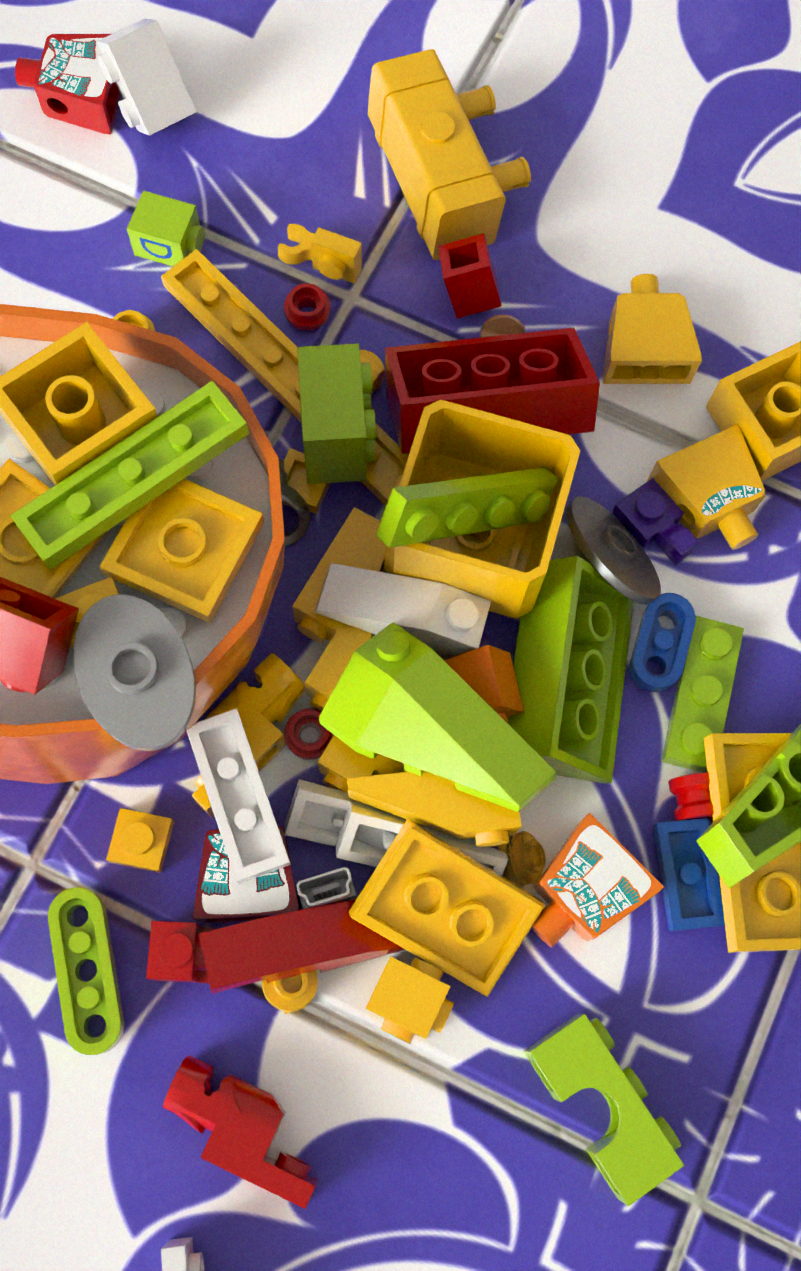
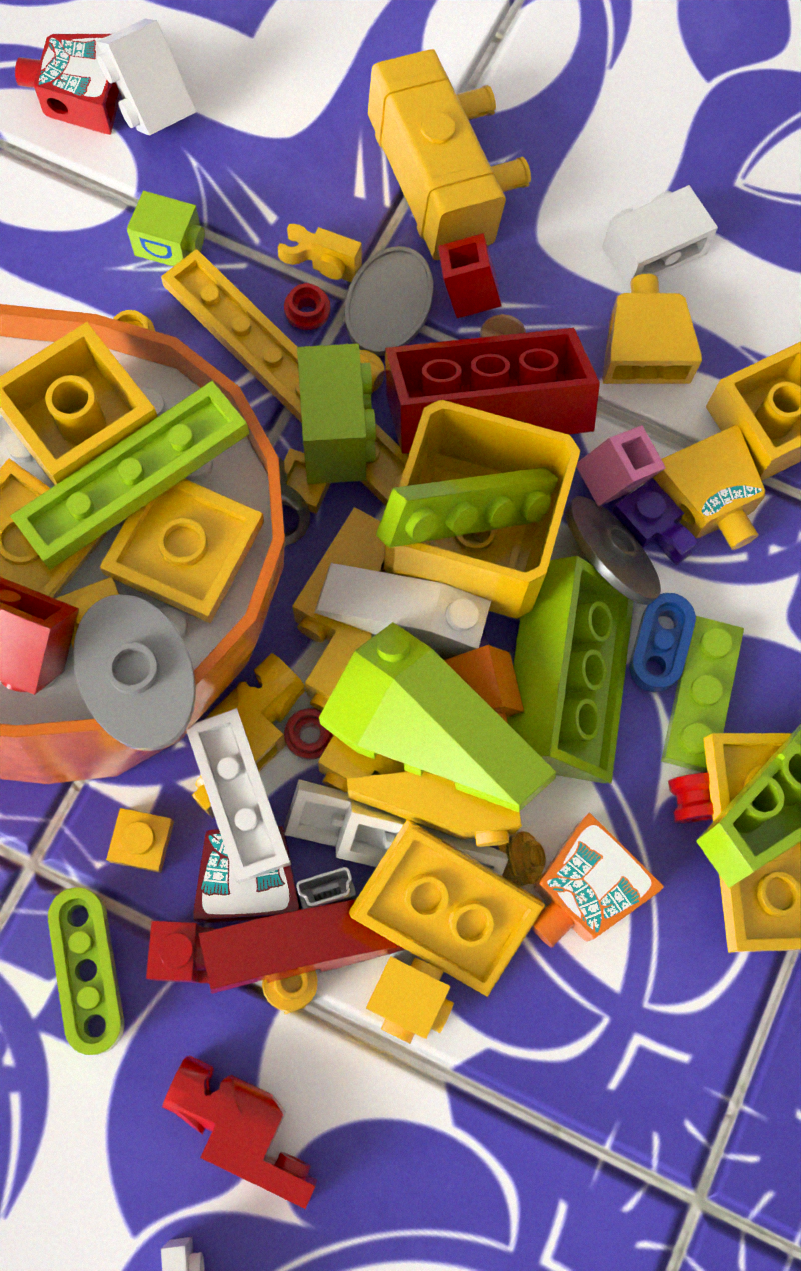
lime arch [523,1014,685,1207] -> none
blue plate [652,818,725,932] -> none
none -> light grey piece [345,246,433,356]
none -> bright pink brick [576,425,666,506]
none -> white brick [602,185,718,289]

